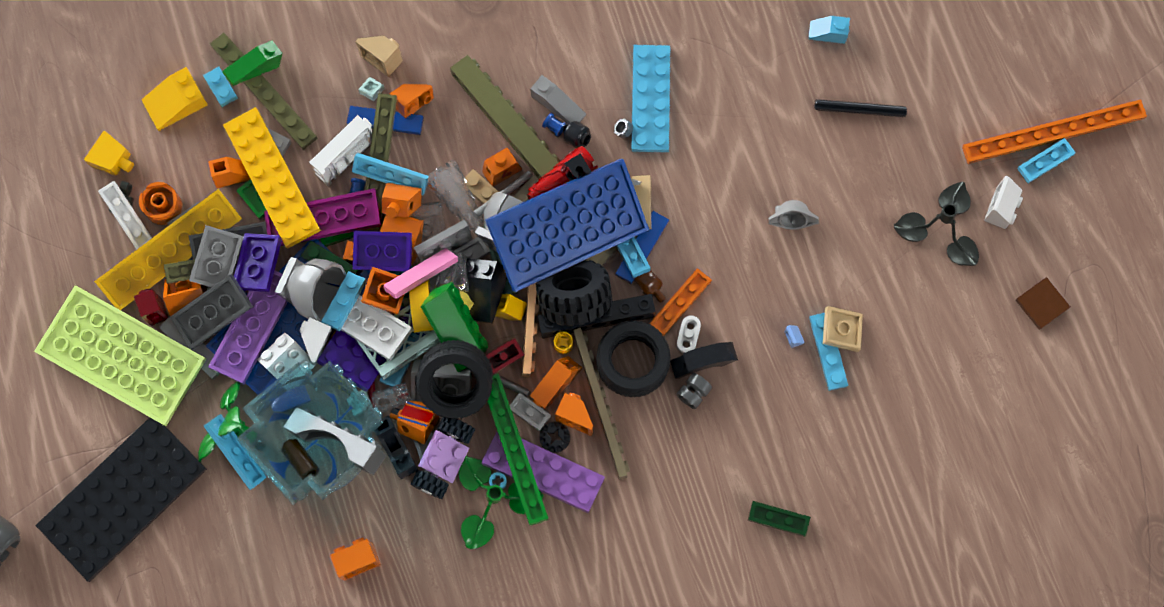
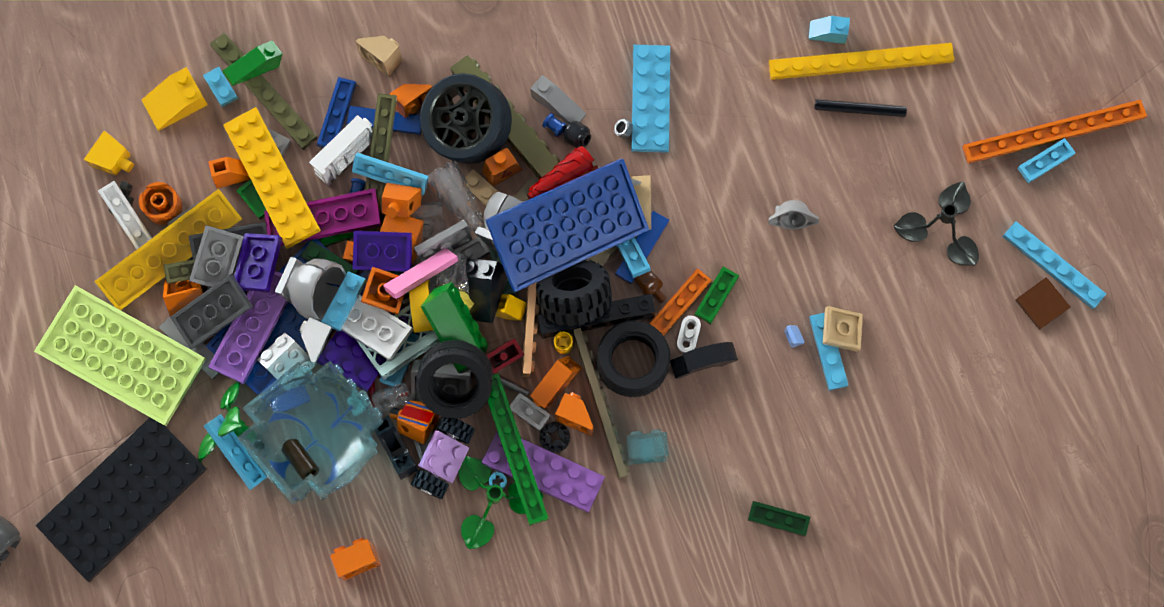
dark red brick [134,289,168,326] -> none
arch [283,407,387,476] -> none
light aqua tile [358,77,385,101] -> none
light grey bar [472,171,532,218] -> none
black hinge [560,154,592,181] -> none
dark grey wheel [676,373,713,410] -> none
white slope [984,176,1023,229] -> none
none -> blue tile [317,77,357,148]
none -> wheel [420,73,512,164]
none -> clear light blue brick [626,429,669,465]
none -> green tile [694,266,739,325]
none -> yellow plate [768,43,955,80]
none -> medium azure plate [1002,221,1106,309]

